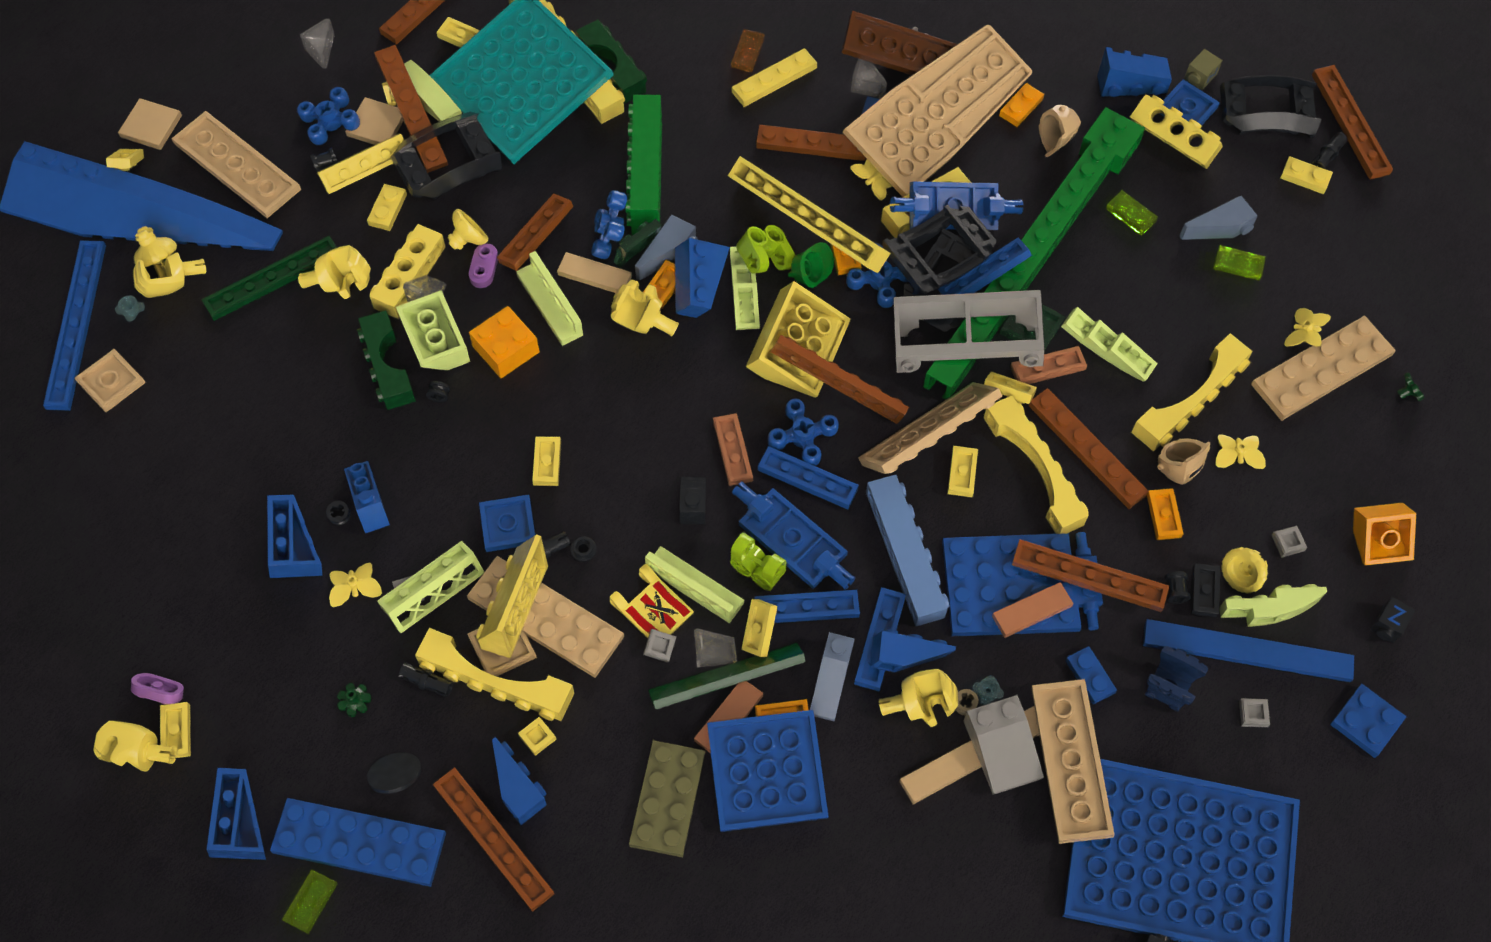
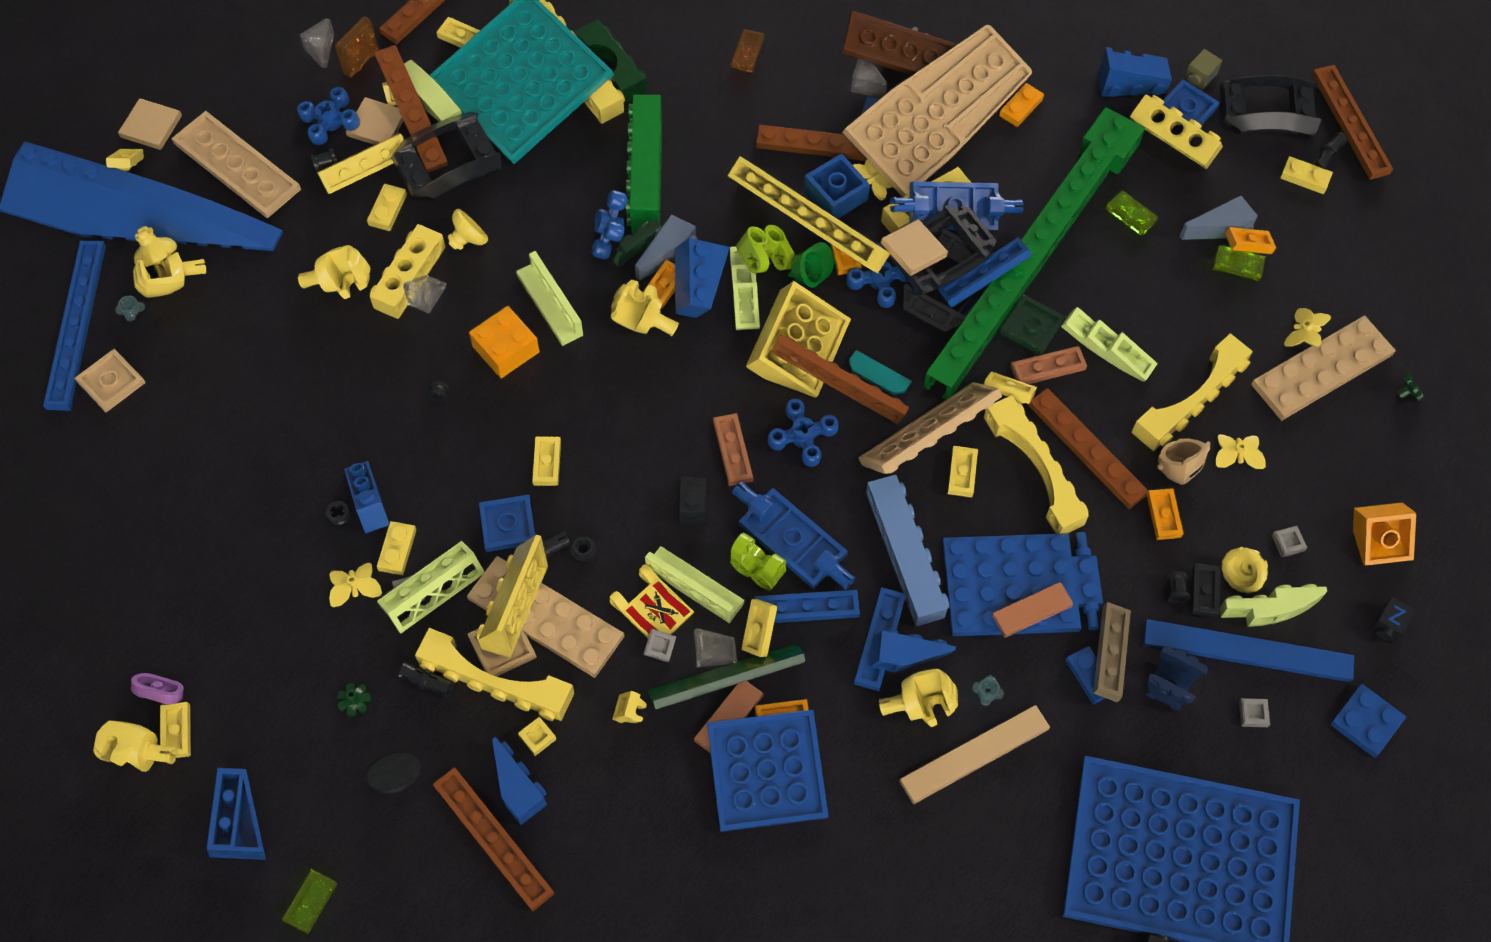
dark green tile [201,235,337,321] -> none
blue wedge [267,495,323,578] -> none
blue plate [270,798,446,887] -> none
dark green arch [357,310,416,410] -> none
yellowish green slope [396,290,470,370] -> none
medium lavender plate [469,244,498,288] -> none
dark orange plate [497,193,573,271] -> none
tan tile [557,252,632,293] -> none
olive plate [629,740,705,858] -> none
light yellow plate [732,48,817,107] -> none
blue plate [758,446,859,509] -> none
sand blue slope [810,632,854,721] -> none
light grey windscreen [894,290,1044,373] -> none
dark tan bush [955,689,979,716] -> none
light grey slope [964,695,1044,795] -> none
dark orange plate [1012,539,1169,612] -> none
tan plate [1032,679,1115,844] -> none
tan helmet [1039,105,1081,157] -> none
none -> clear orange plate [335,16,379,78]
none -> light yellow plate [377,521,416,575]
none -> light yellow tile [613,691,647,723]
none -> blue brick [804,153,870,219]
none -> teal piece [849,350,912,395]
none -> tan tile [881,219,948,276]
none -> dark tan plate [1093,602,1131,702]
none -> light orange plate [1225,227,1276,254]

